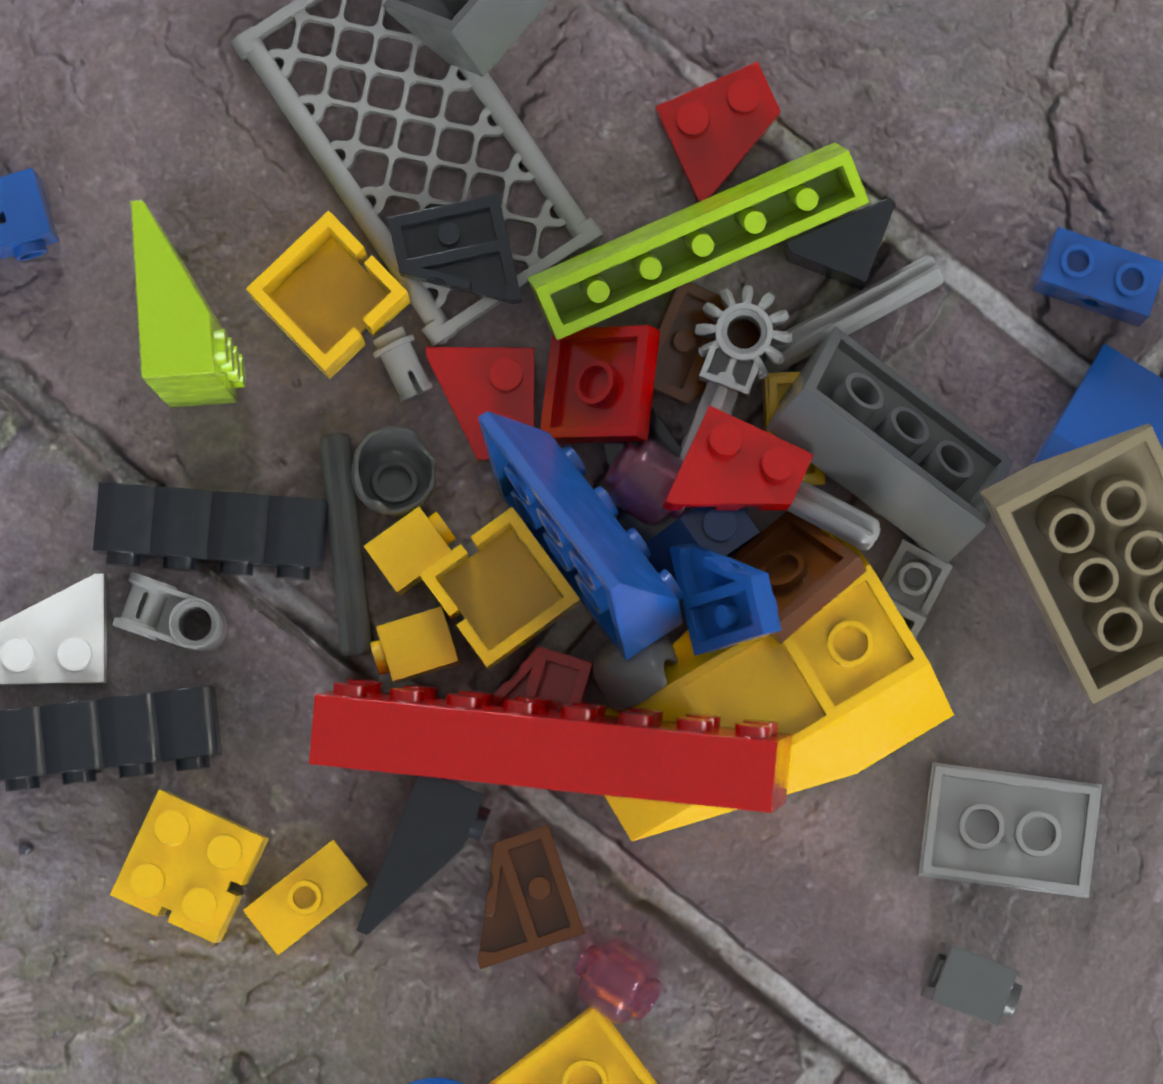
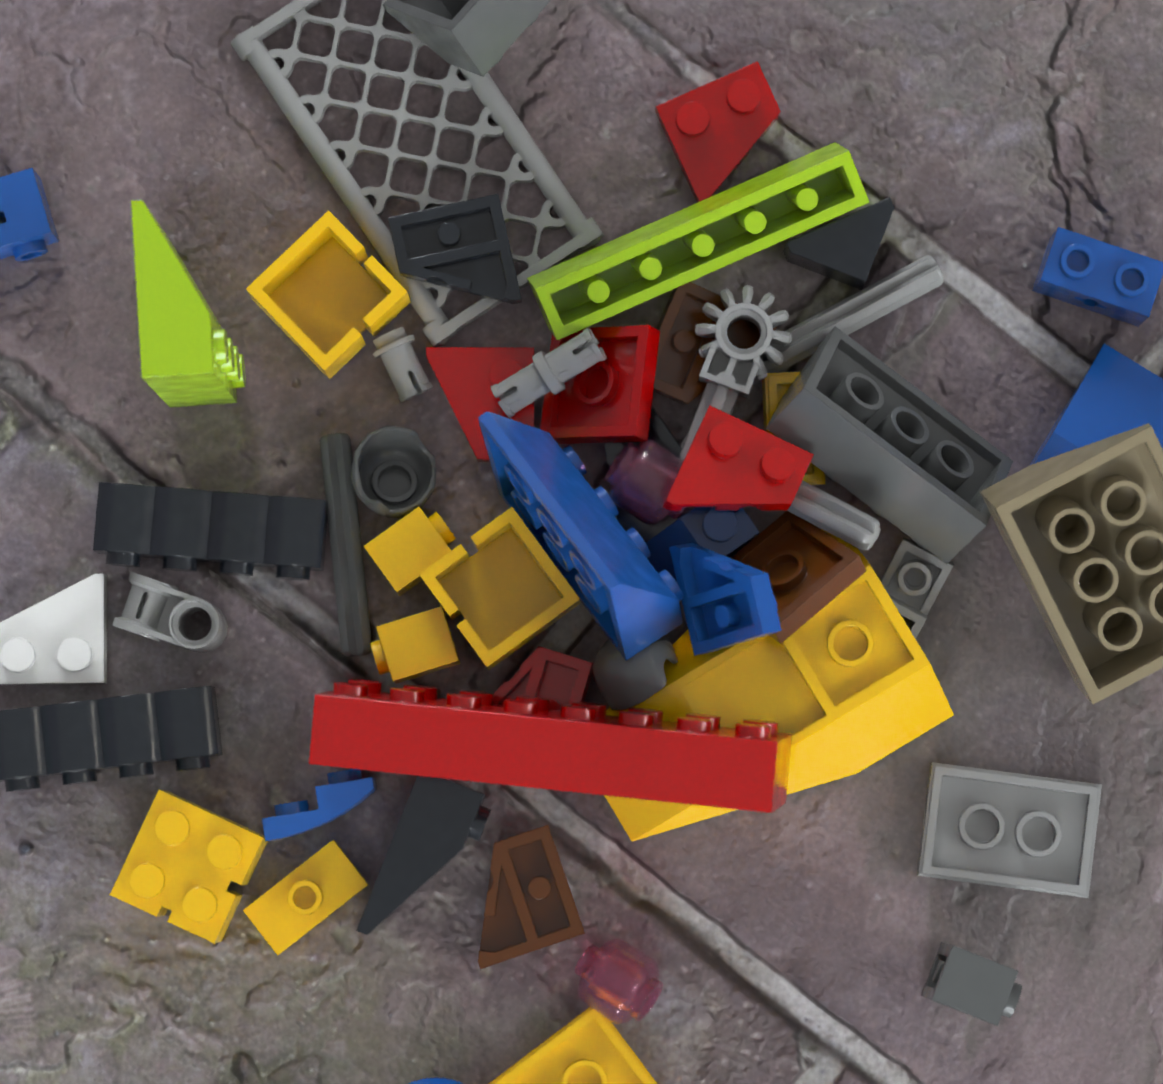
none -> blue slope [262,769,377,841]
none -> light grey pin [491,327,607,418]

